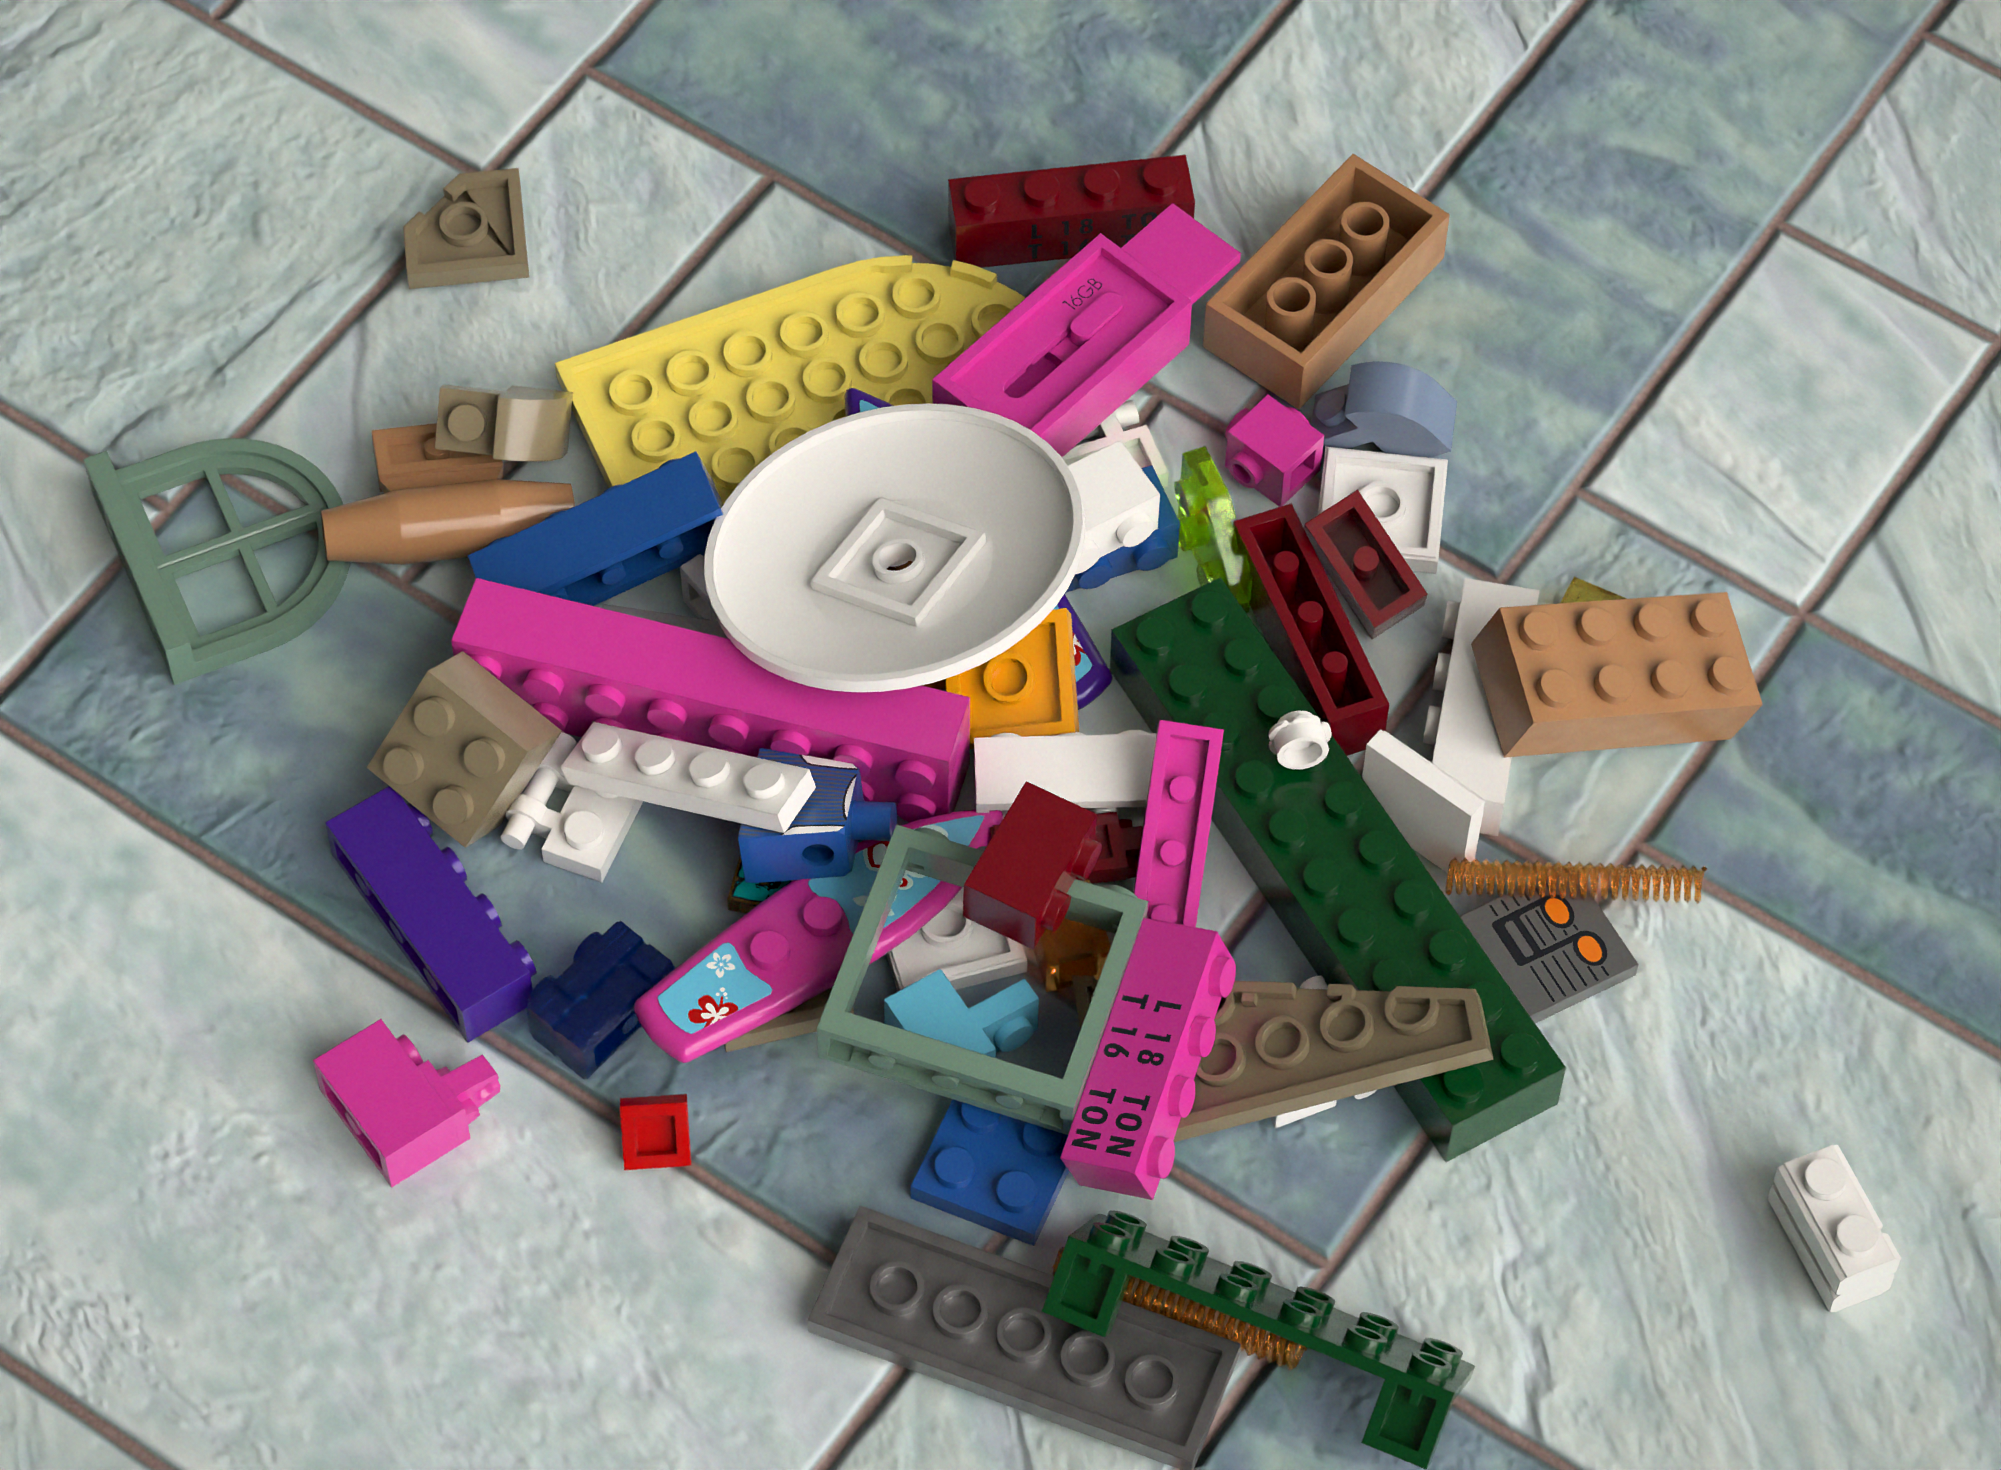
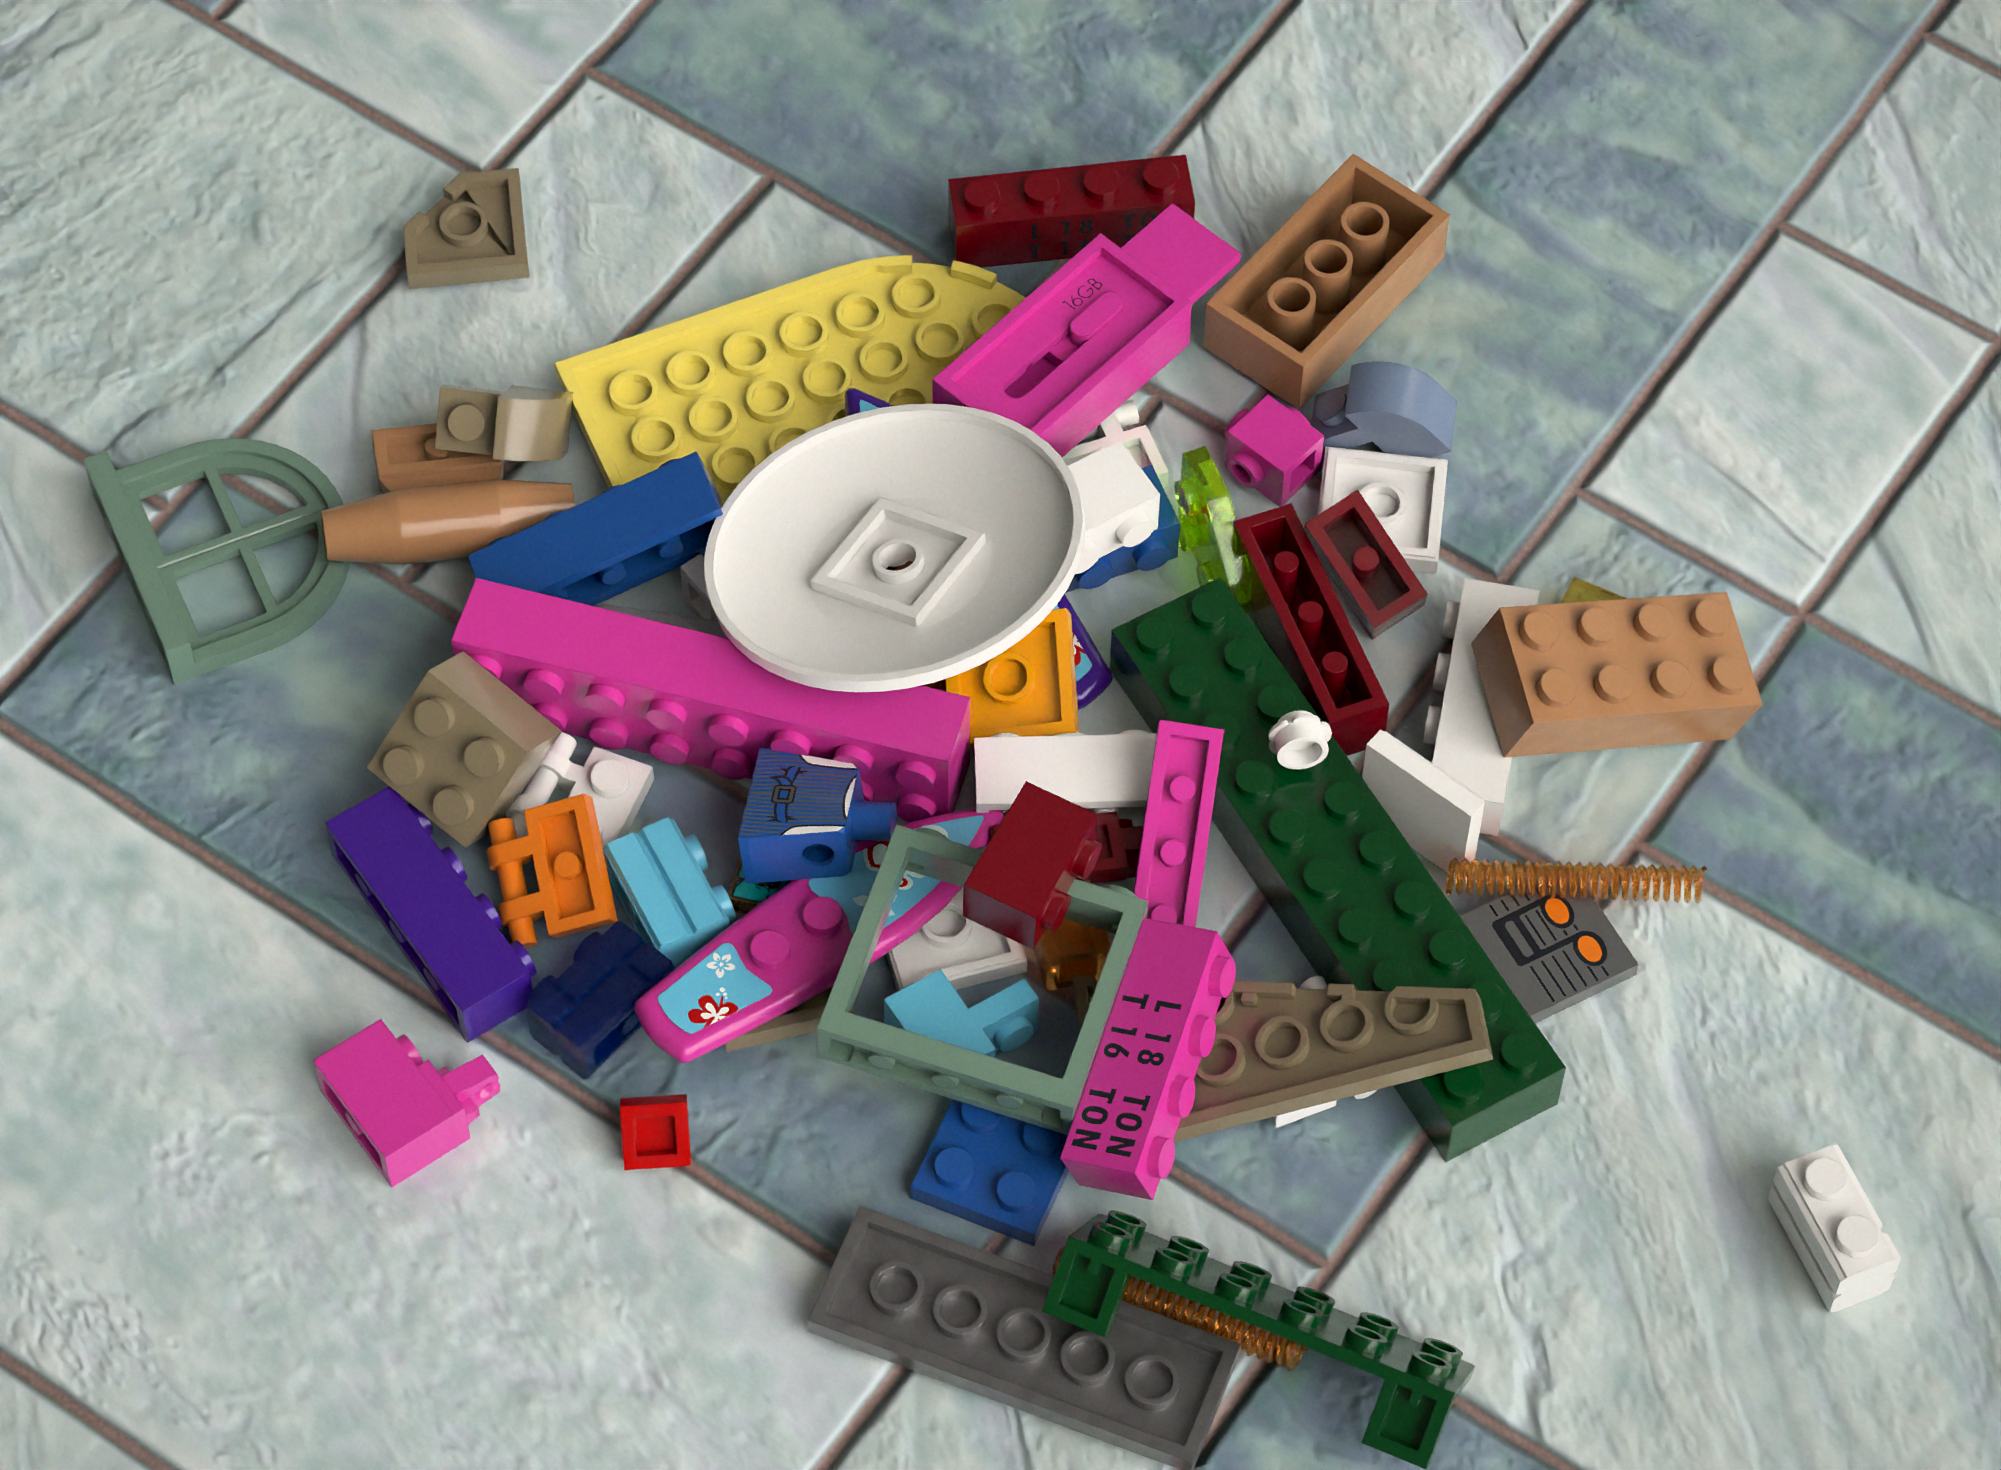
white plate [561,722,816,833] -> none
none -> orange plate [486,793,618,949]
none -> medium azure brick [603,817,736,977]

